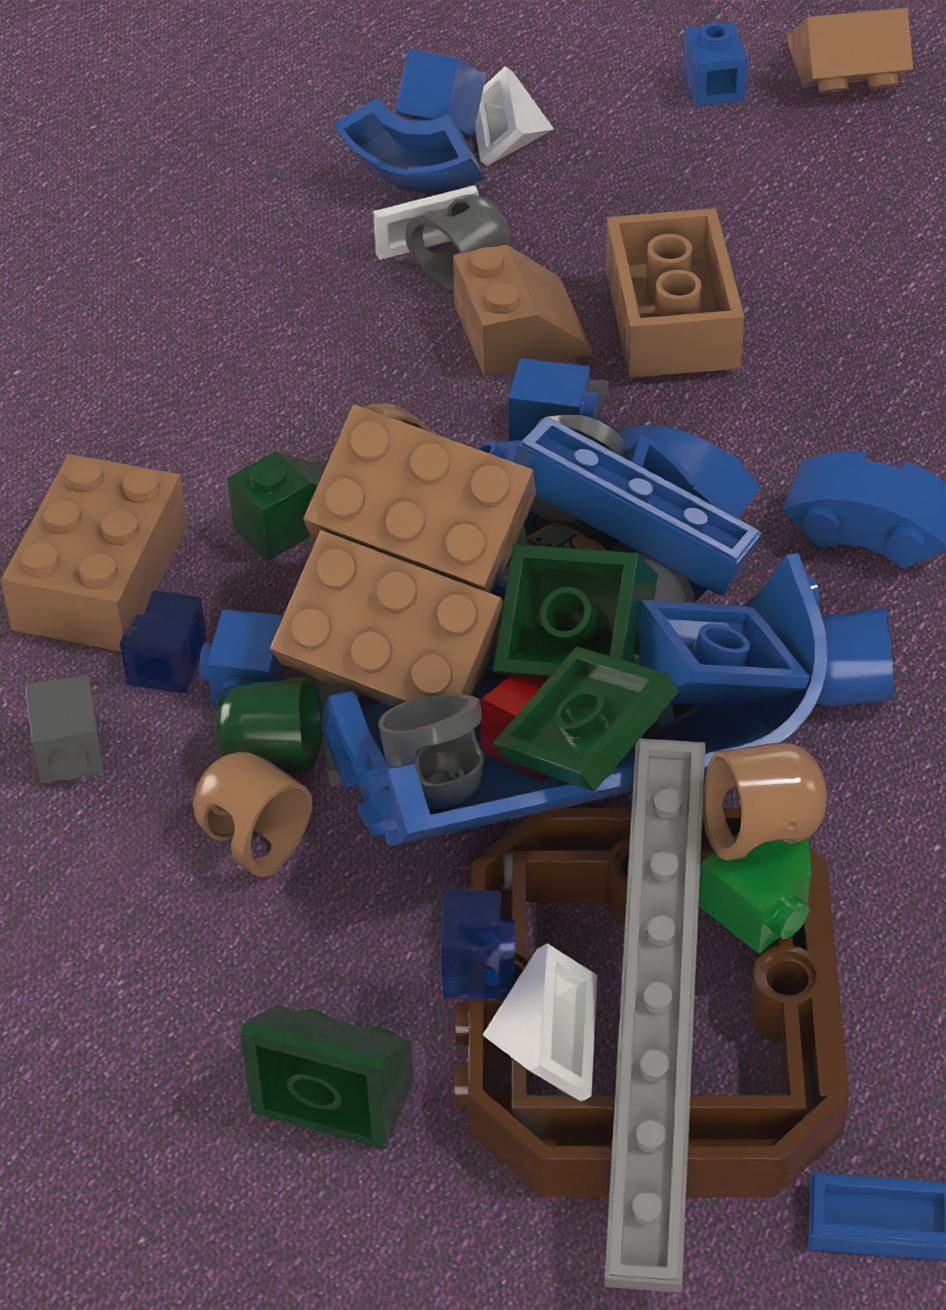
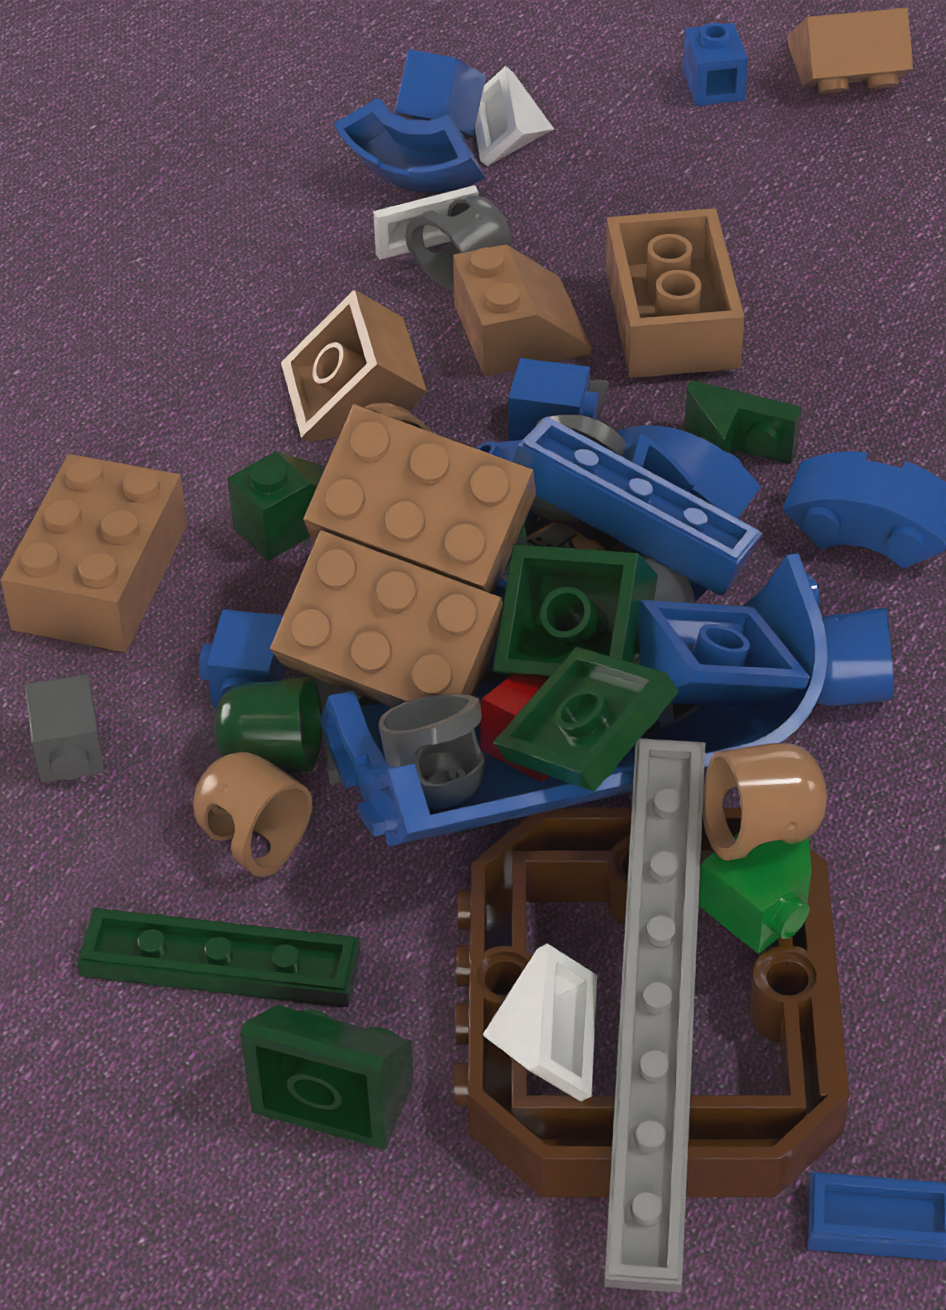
clear blue brick [120,590,207,694] -> none
clear blue brick [441,890,516,999] -> none
none -> dark green tile [77,907,360,1007]
none -> medium nougat slope [281,289,427,442]
none -> dark green slope [684,380,802,464]

